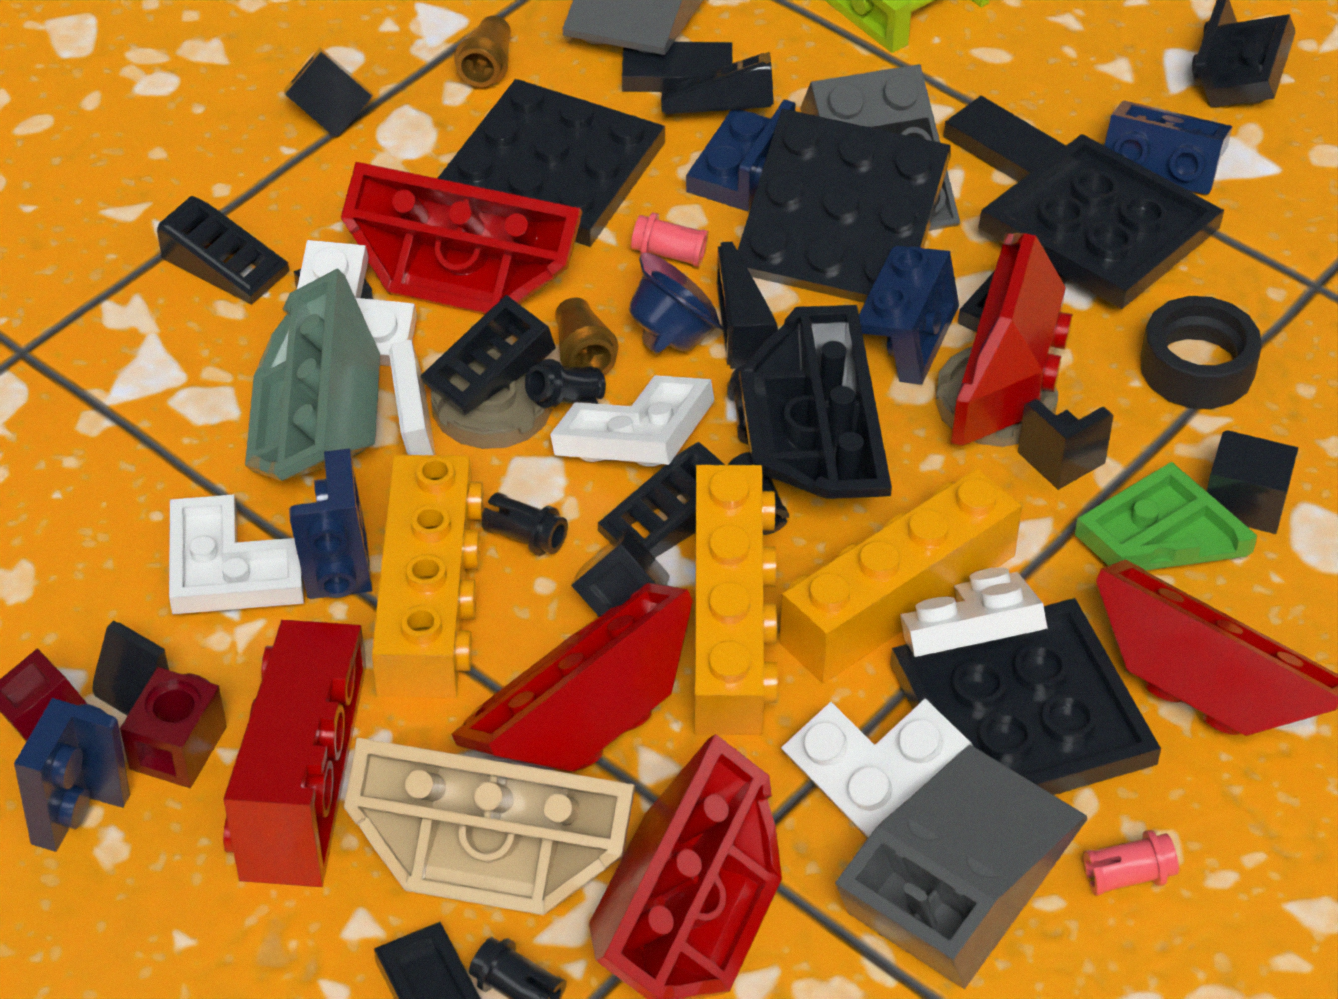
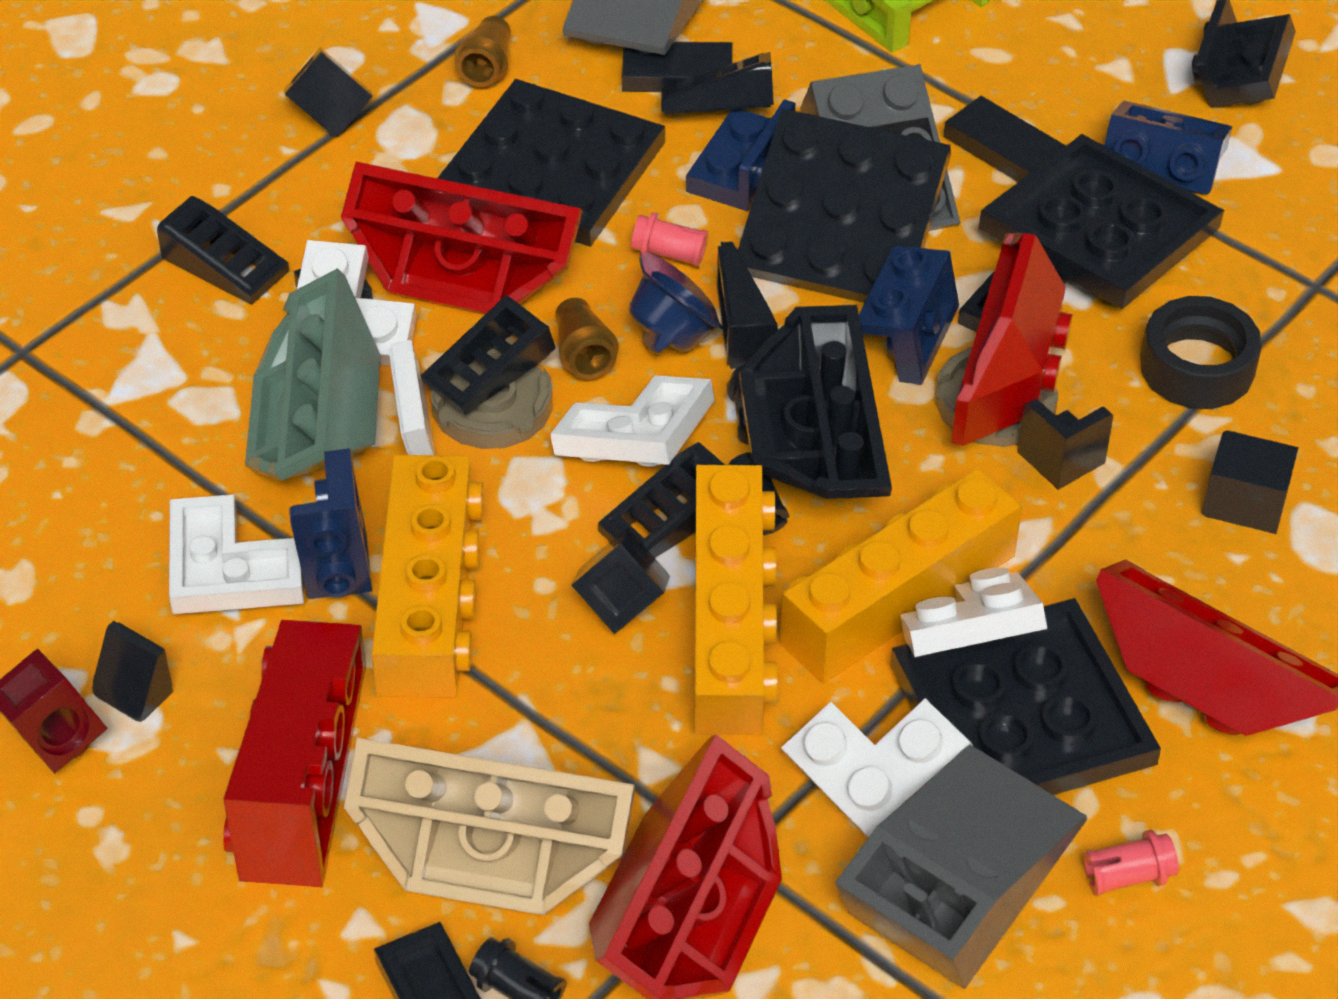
dark blue bracket [14,698,130,852] -> none
dark red brick [120,667,227,789] -> none
red wedge [451,583,693,772] -> none
black pin [482,492,568,556] -> none
black pin [525,359,606,409] -> none
bright green wing [1075,462,1257,570] -> none

